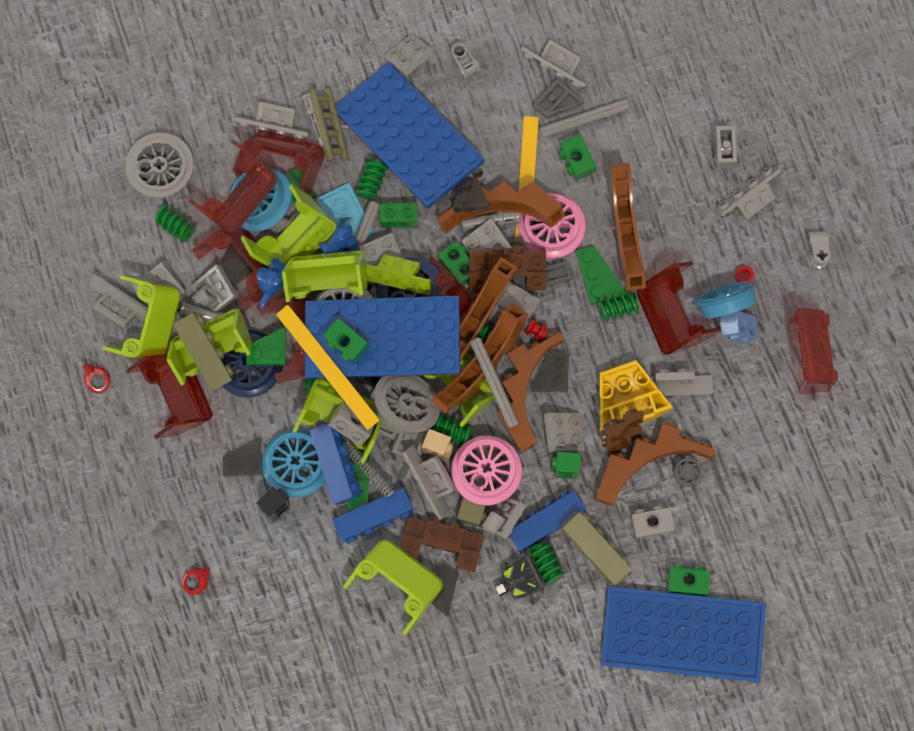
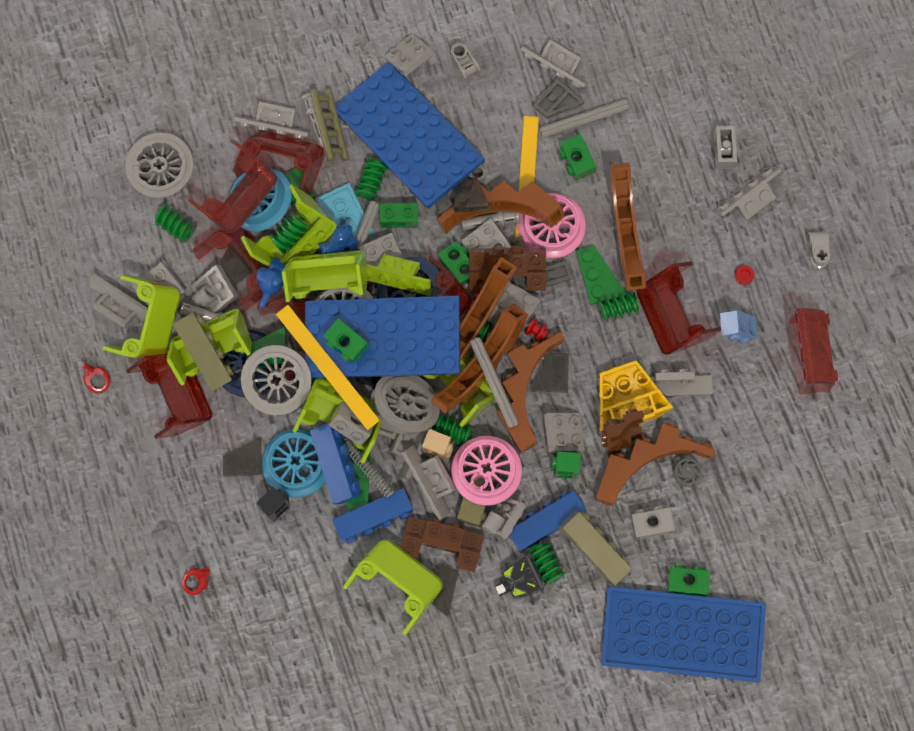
dark azure piece [691,281,759,318] -> none
none -> light grey piece [241,345,311,415]
none -> green piece [270,213,312,254]

